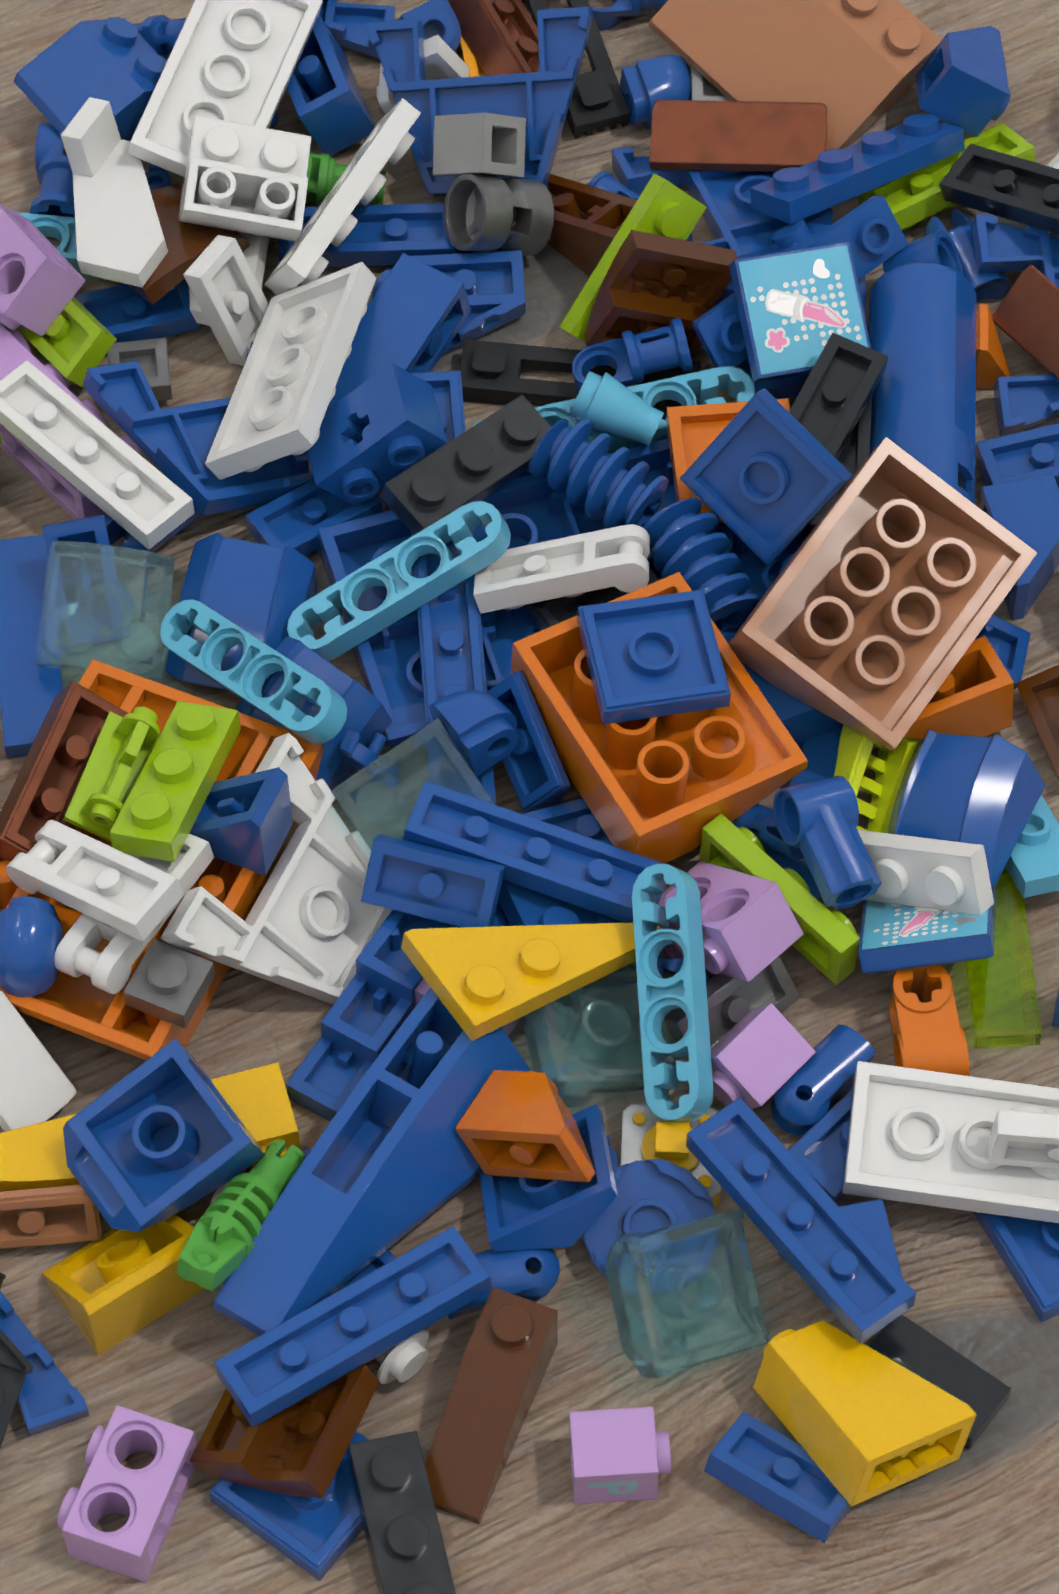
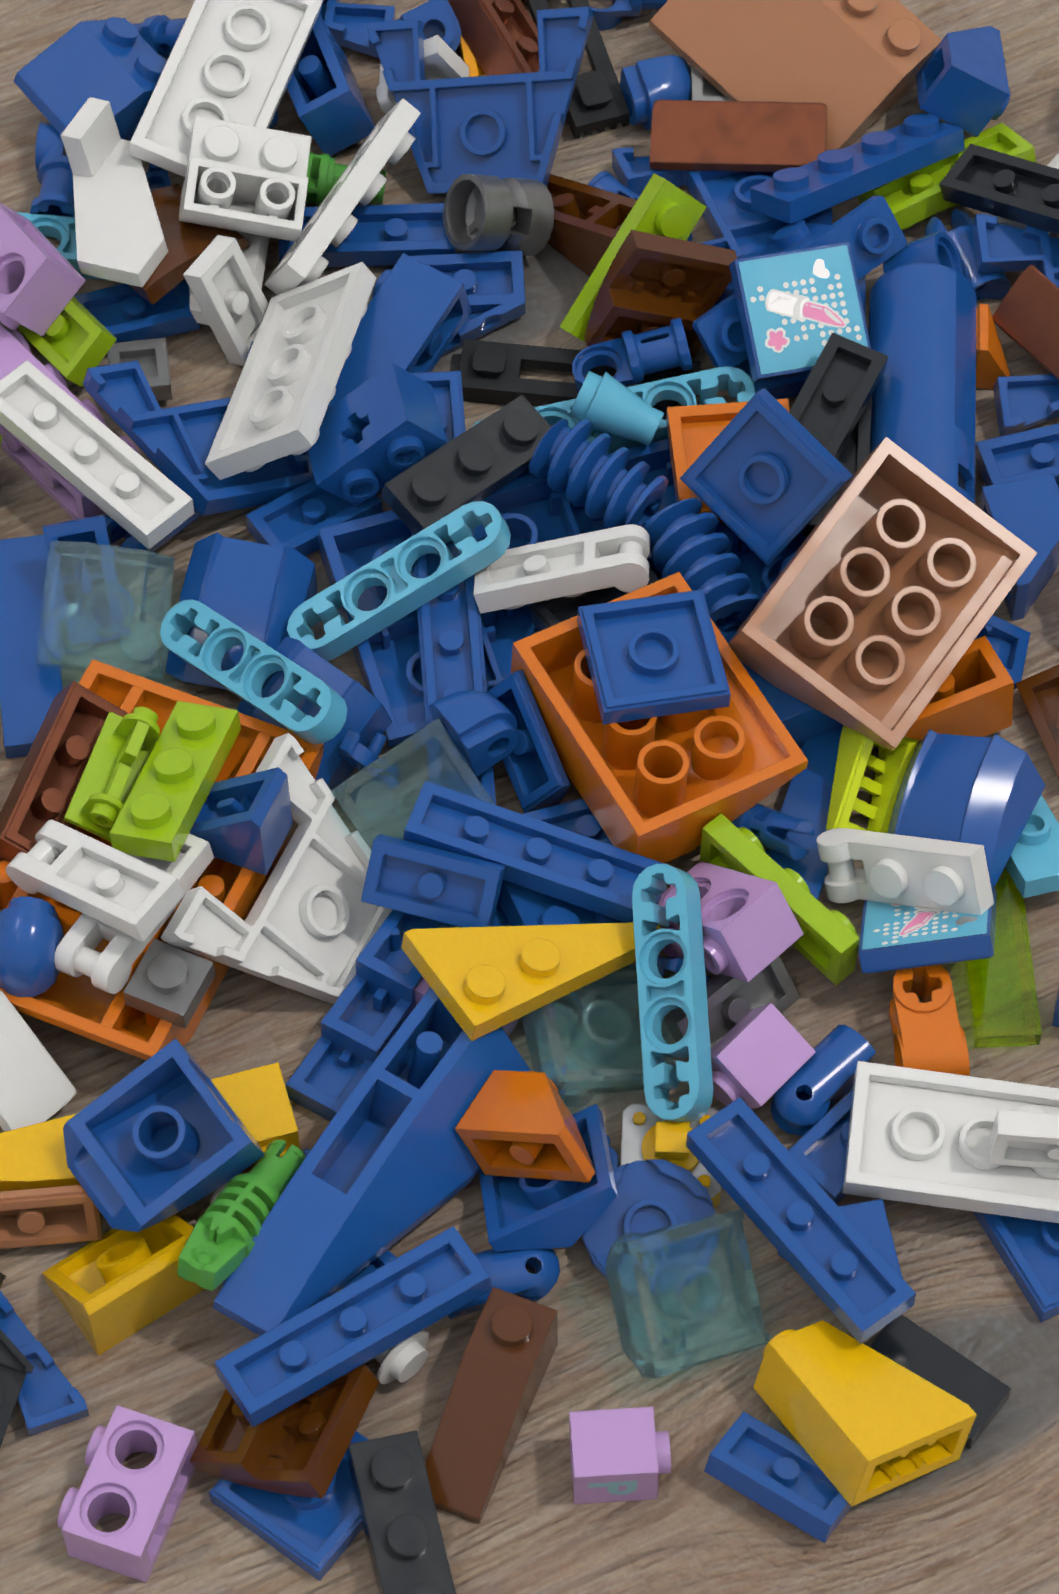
light grey brick [433,113,526,179] -> none
blue piece [773,776,882,910] -> none

